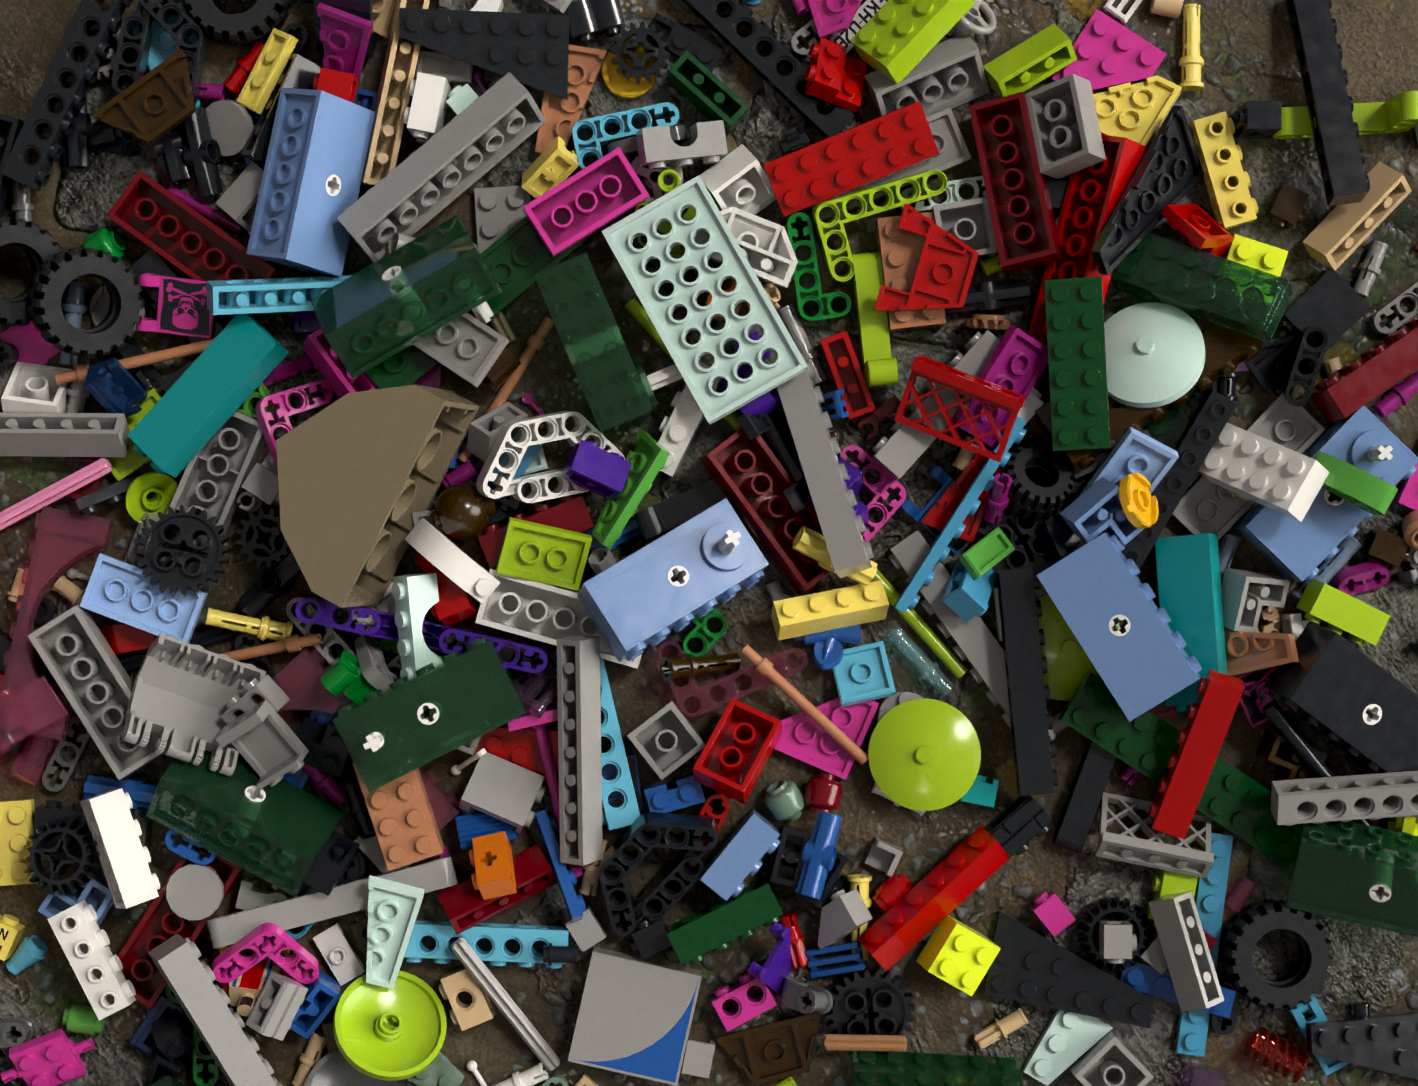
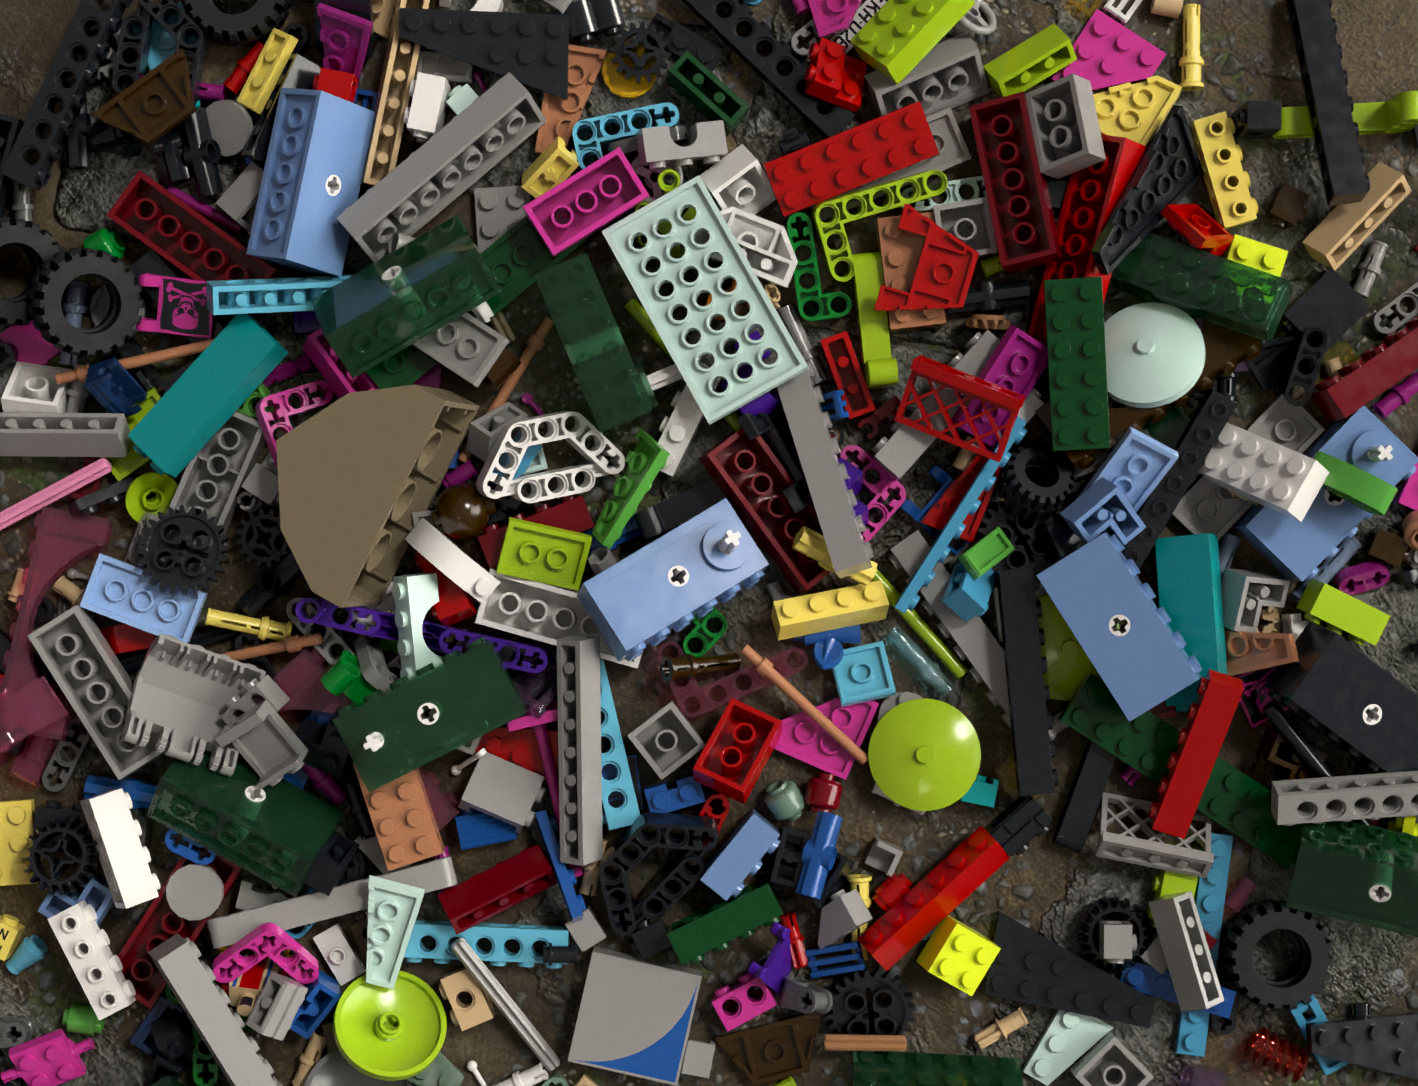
orange brick [469,831,517,900] -> none
dark purple brick [562,440,632,500] -> none
magenta pin [984,473,1013,524] -> none
dark pink brick [1030,890,1076,937] -> none
yellow tile [1119,473,1159,530] -> none

